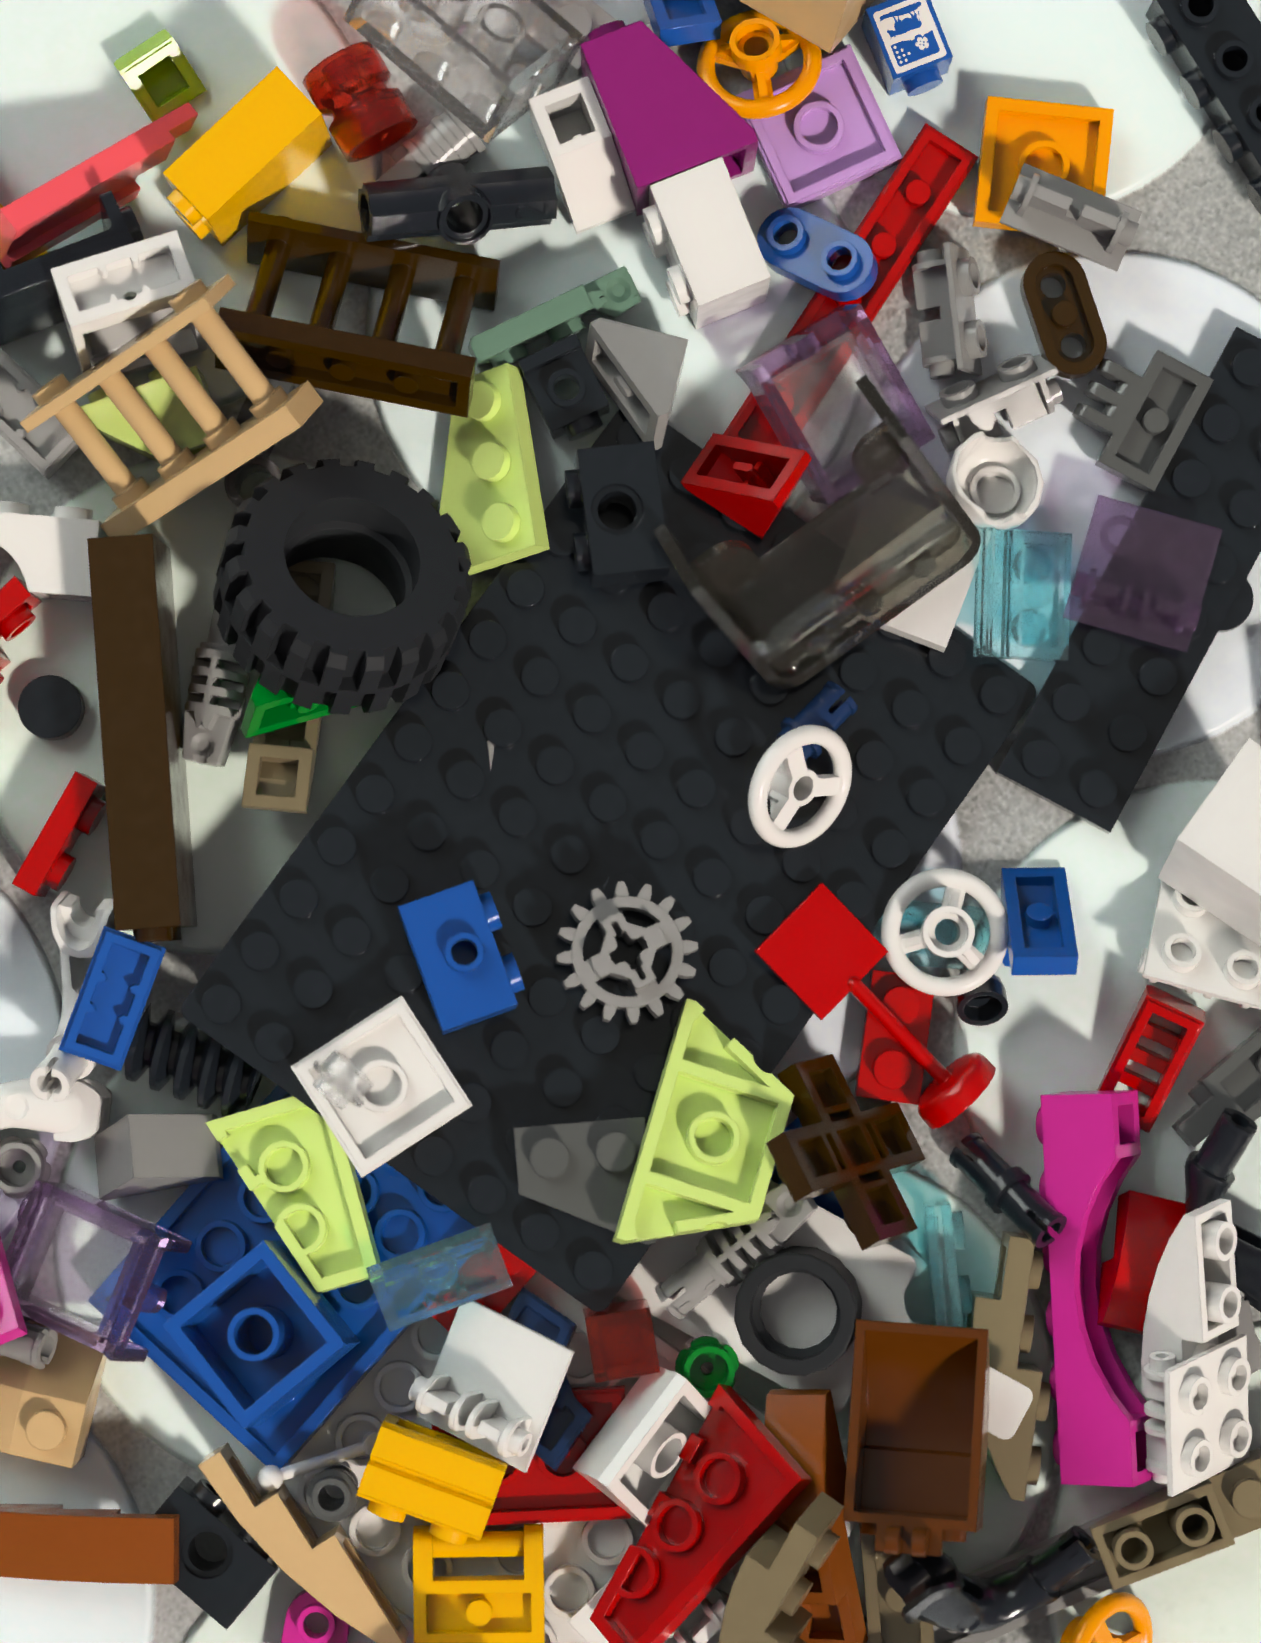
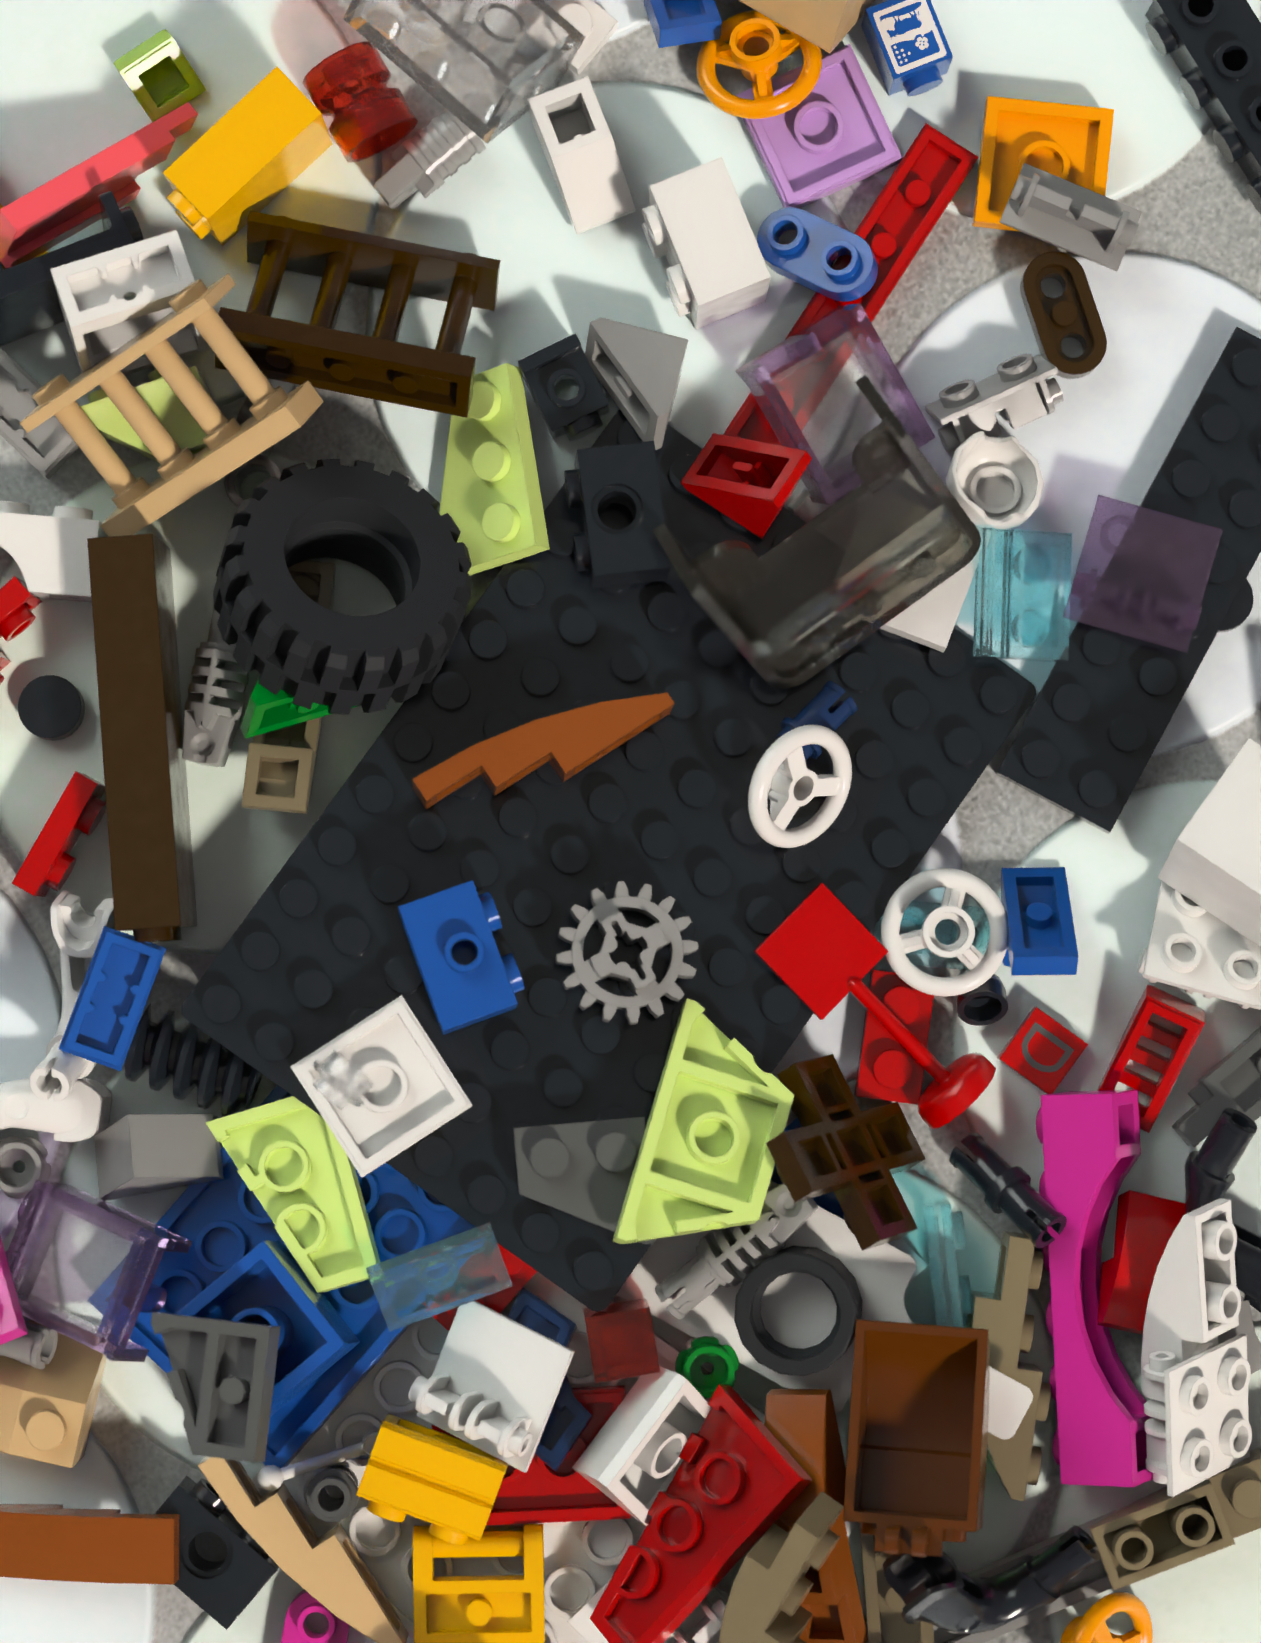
black piece [358,162,558,245] -> none
sand green hinge [468,266,641,368] -> none
magenta slope [580,20,759,216] -> none
light grey hinge [911,242,988,380] -> none
dark grey hinge [1072,350,1214,493] -> none
none -> dark grey wing [151,1312,281,1463]
none -> dark orange slope [412,692,675,809]
none -> red tile [997,1007,1088,1094]

